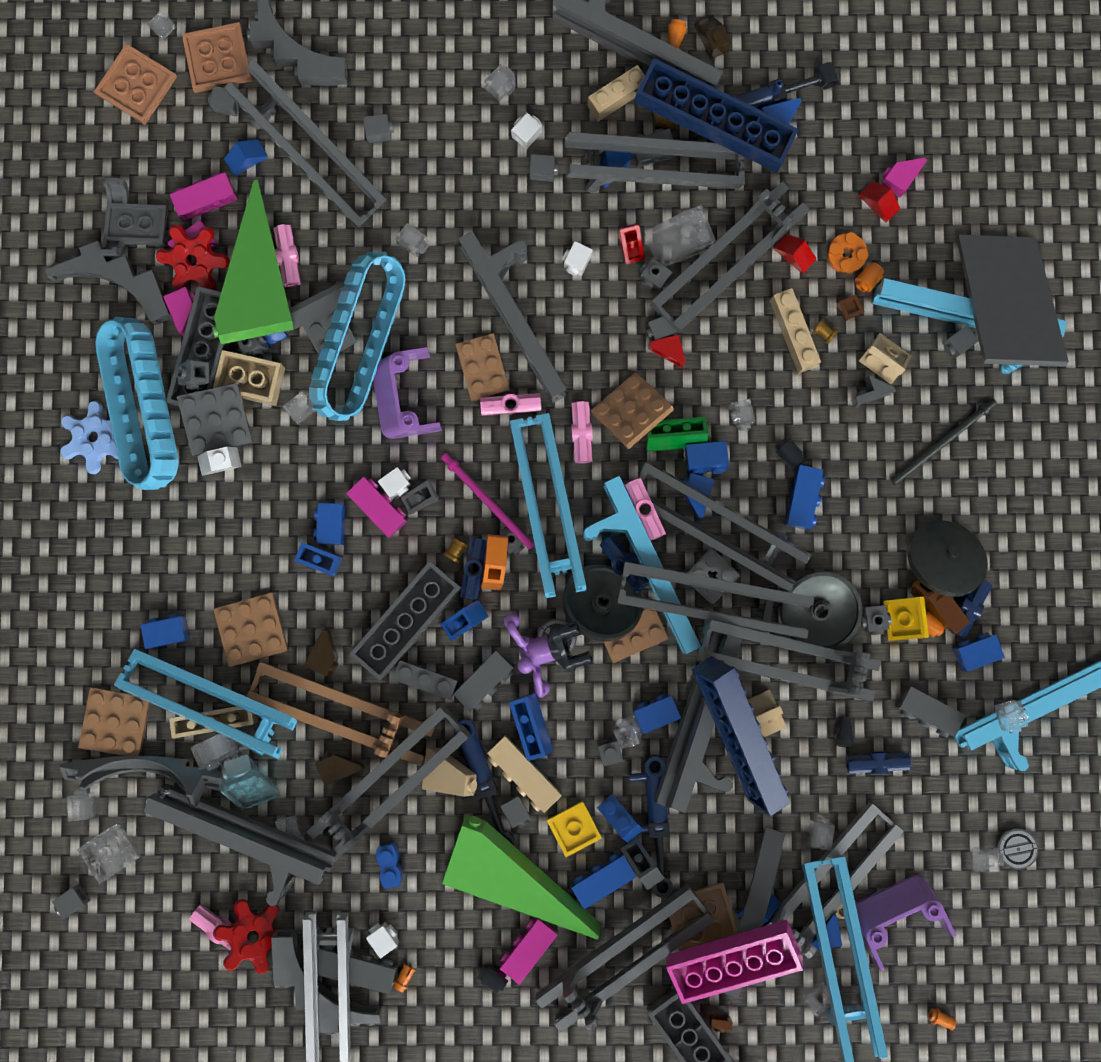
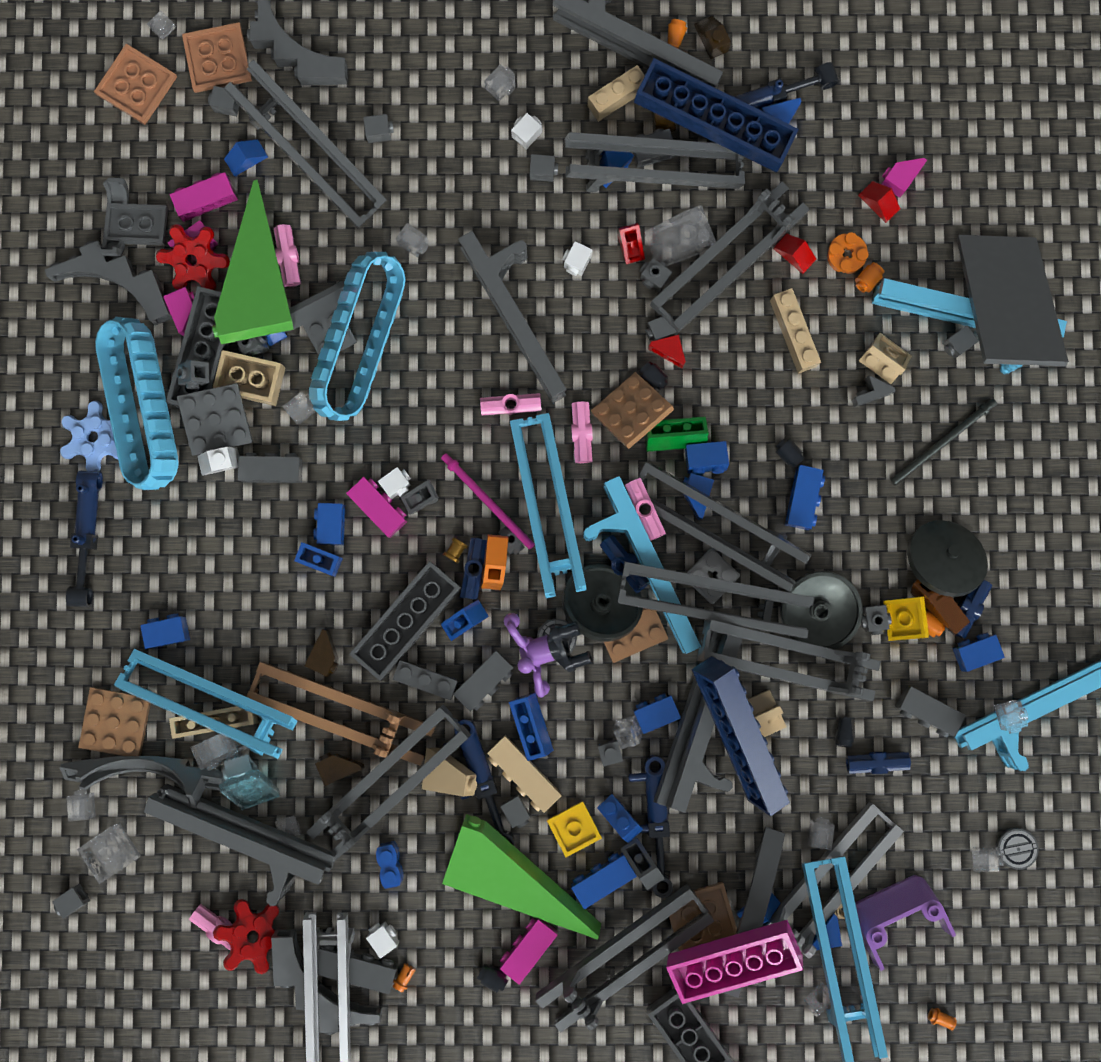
medium nougat plate [213,593,289,667] -> none
medium lavender windscreen [373,347,442,439] -> none
medium nougat plate [456,333,510,402] -> none
reddish brown plate [709,1014,733,1032] -> none
clear brick [728,399,756,431] -> none
pearl gold bush [812,318,839,344] -> none
reddish brown plate [837,294,865,322] -> none
none -> piece [66,470,103,608]
none -> dark grey brick [238,453,303,483]
none -> black brick [639,361,668,391]

